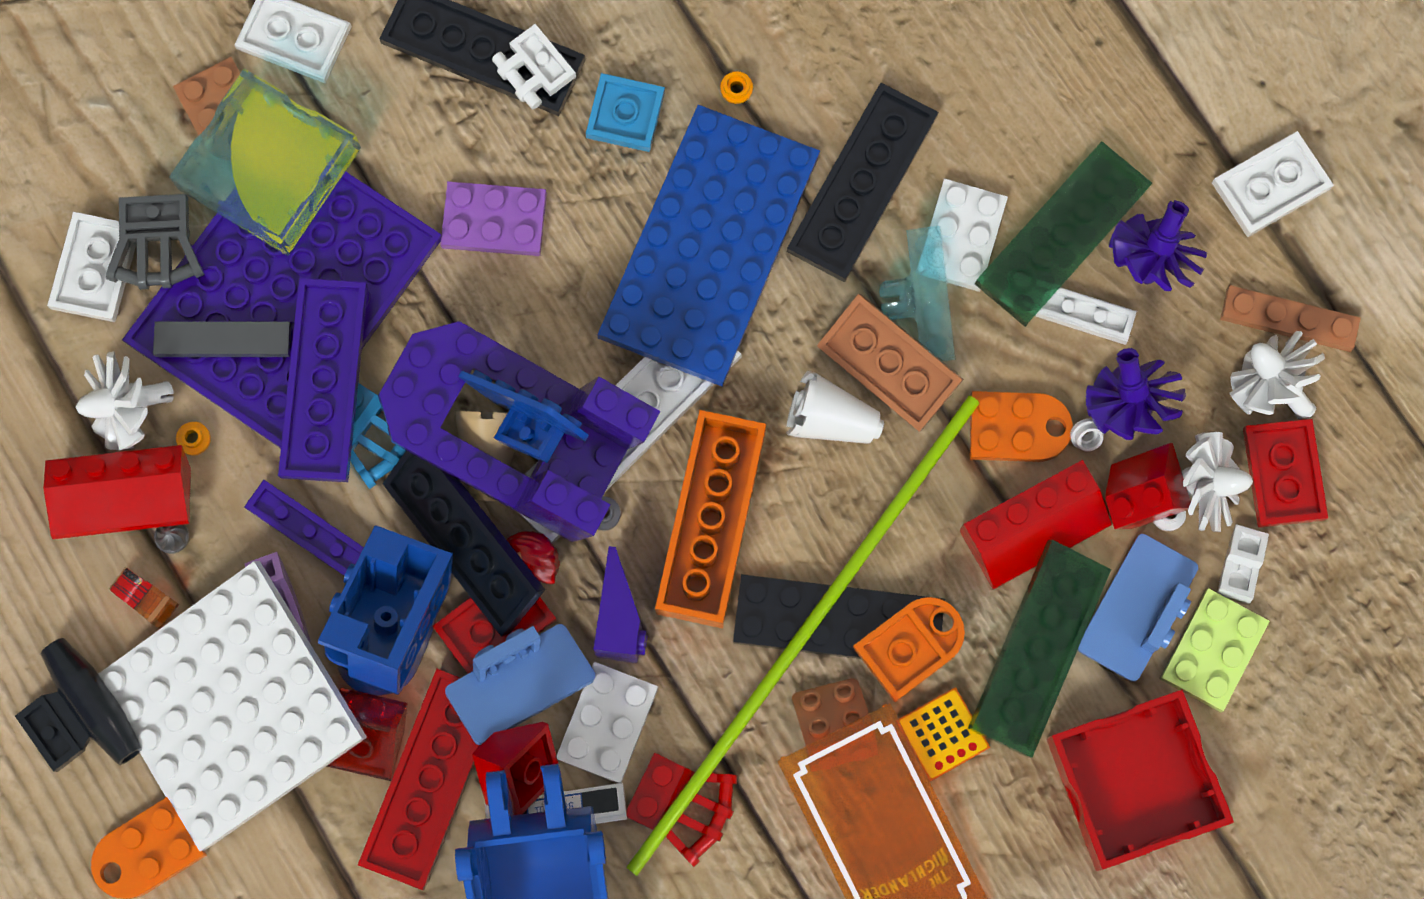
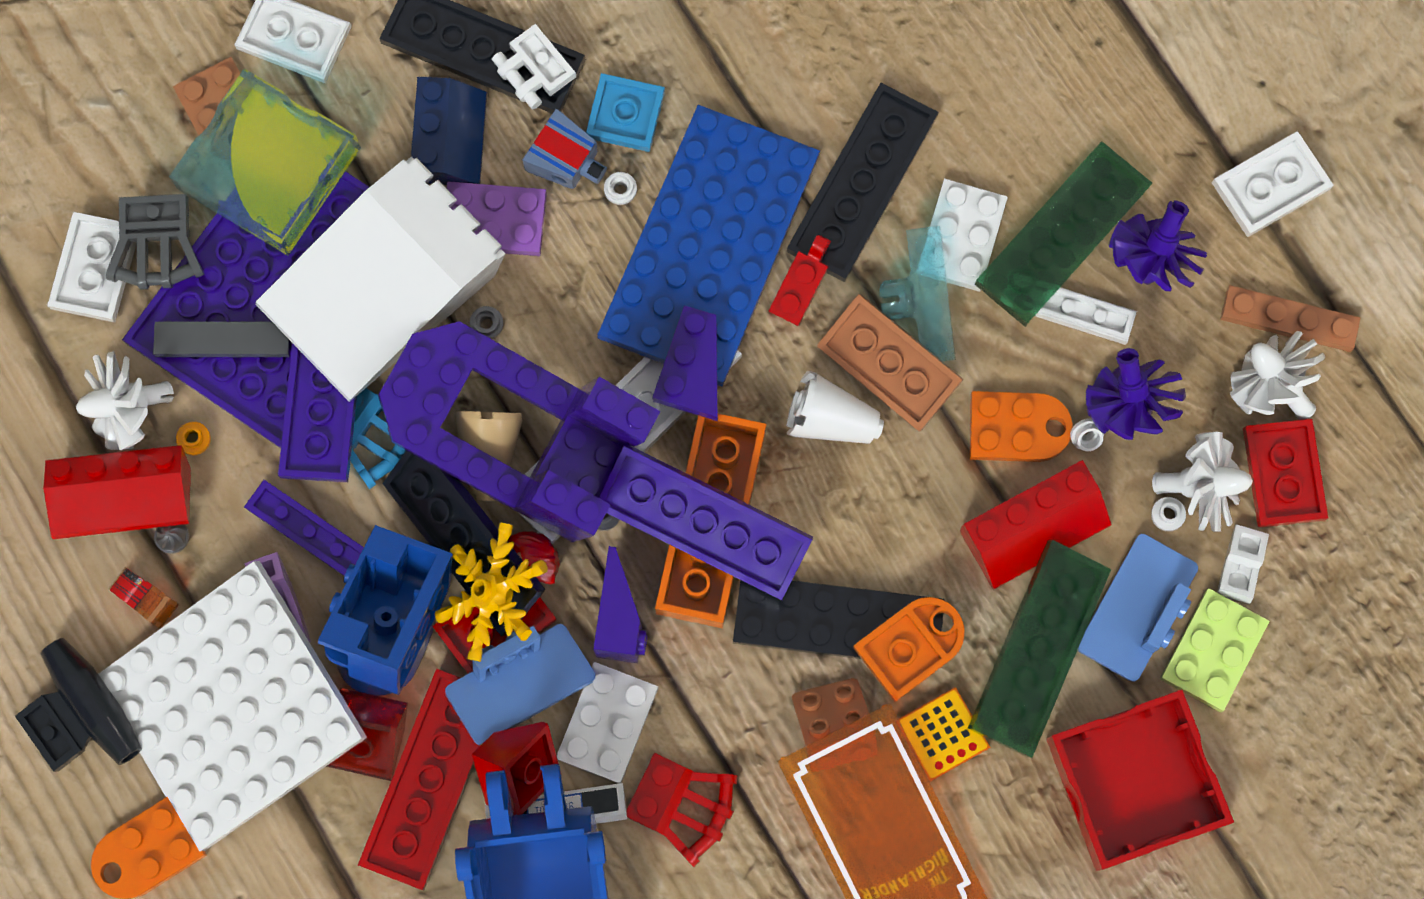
blue bracket [458,370,589,463] -> none
lime piece [626,395,980,876] -> none
light orange plate [720,71,753,104] -> none
red slope [1105,443,1191,529] -> none
none -> white windscreen [255,156,505,402]
none -> dark blue slope [411,77,487,185]
none -> yellow piece [435,522,548,662]
none -> flat silver plate [470,306,503,339]
none -> torso [522,109,607,189]
none -> dark purple plate [599,444,813,600]
none -> white plate [604,172,637,205]
none -> dark purple wing [652,305,718,421]
none -> red plate [769,235,831,326]

